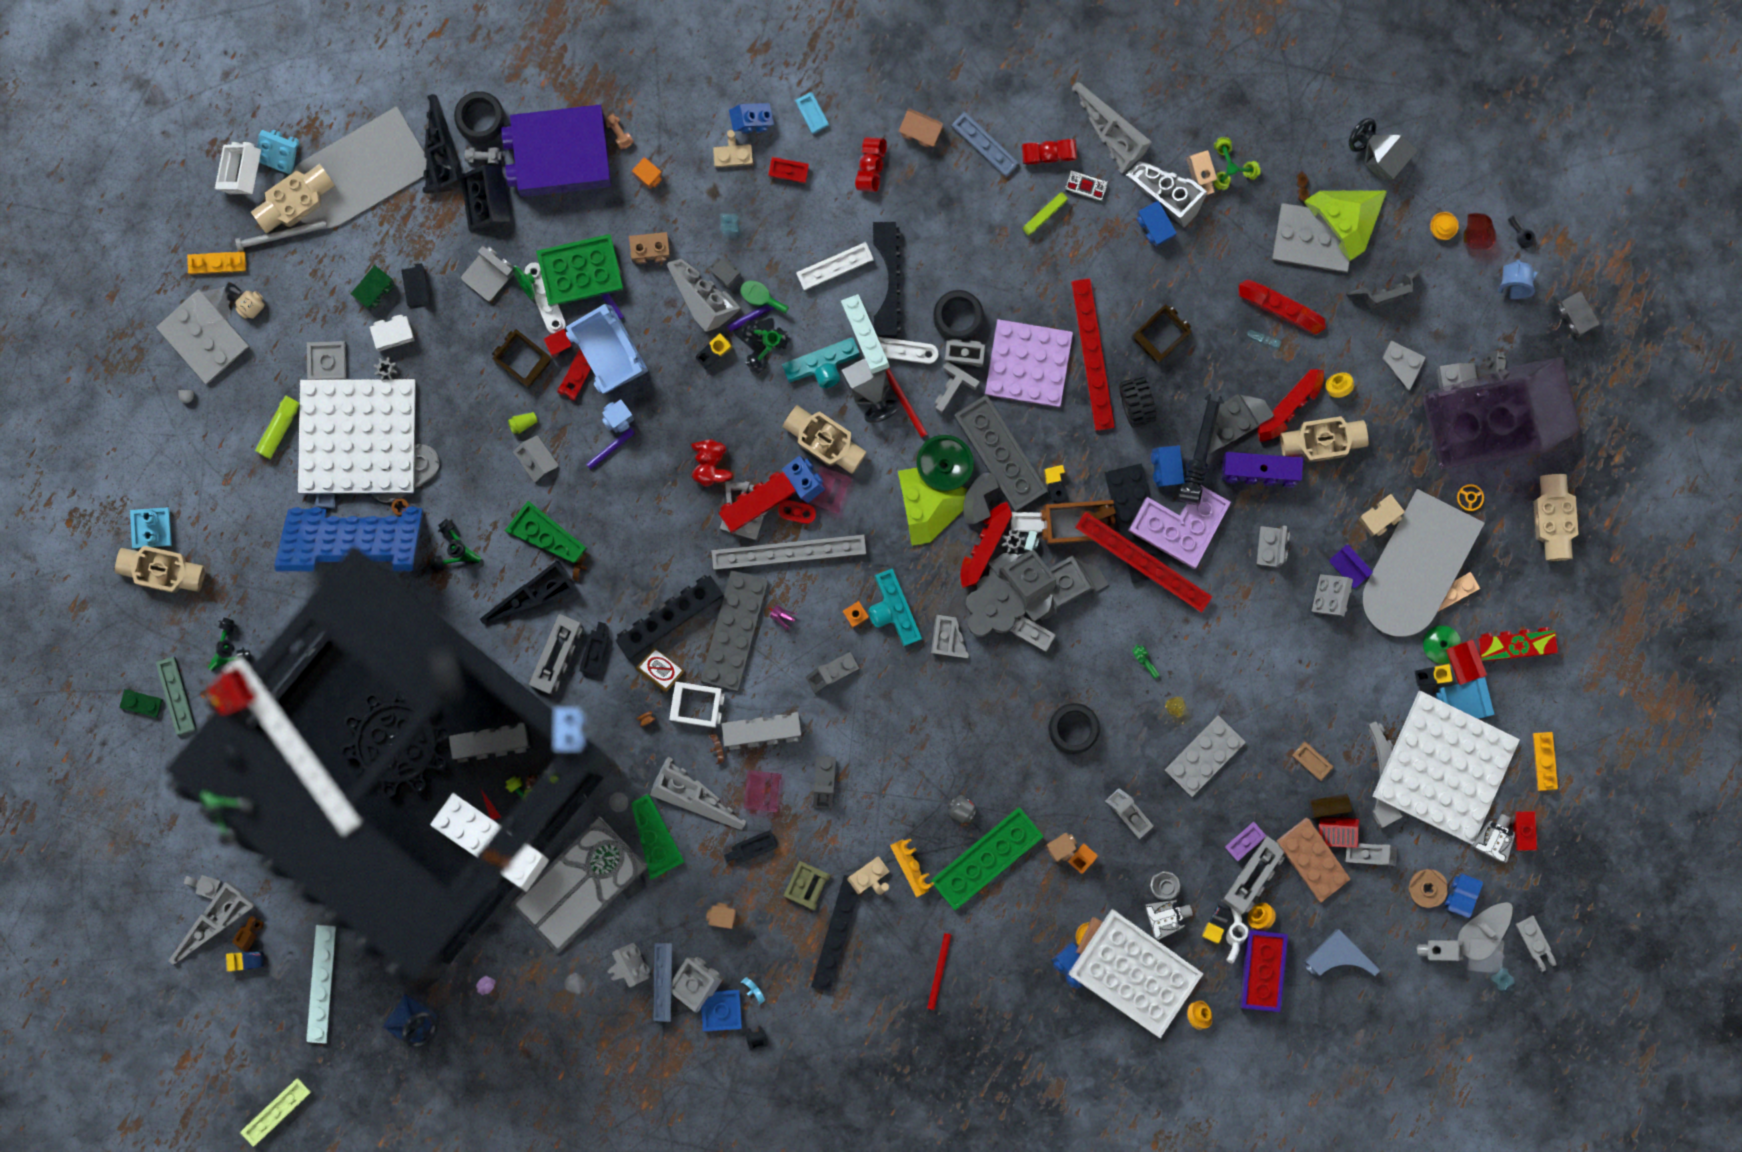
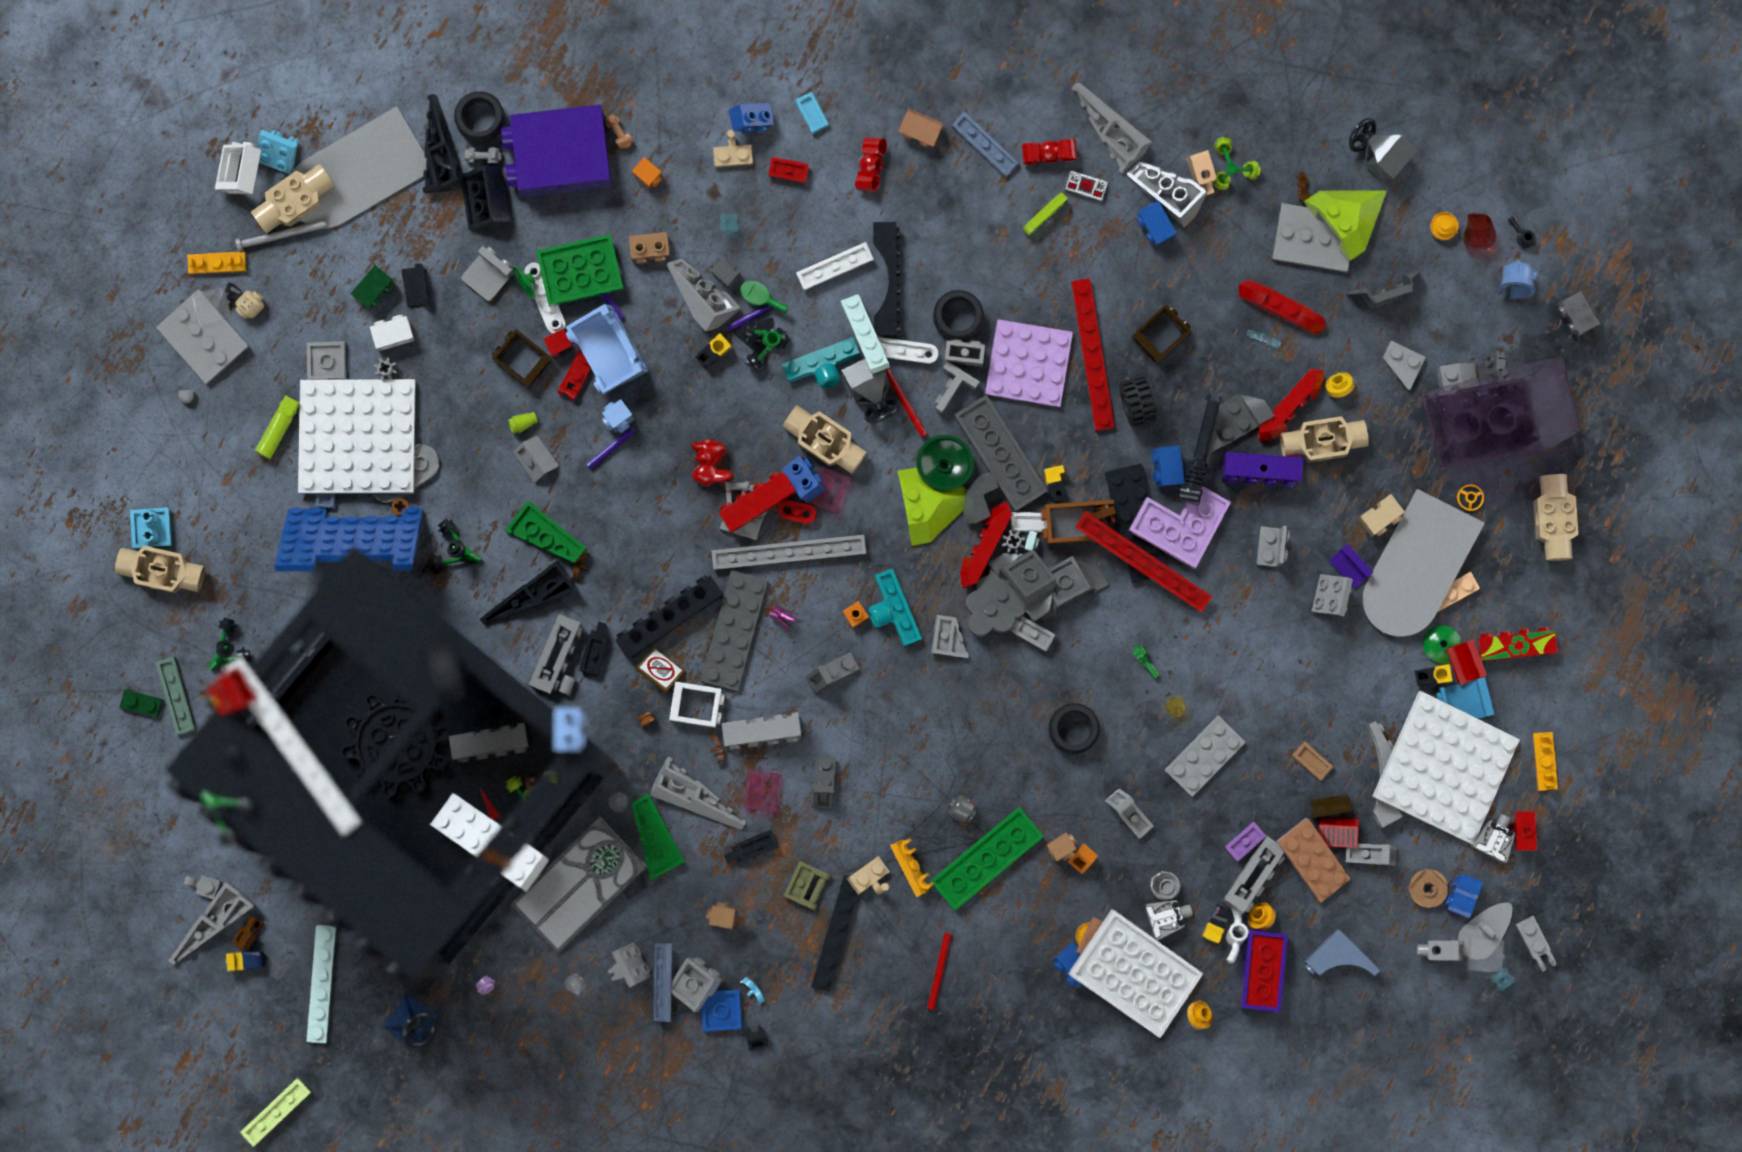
none -> light grey hinge [557,675,576,695]

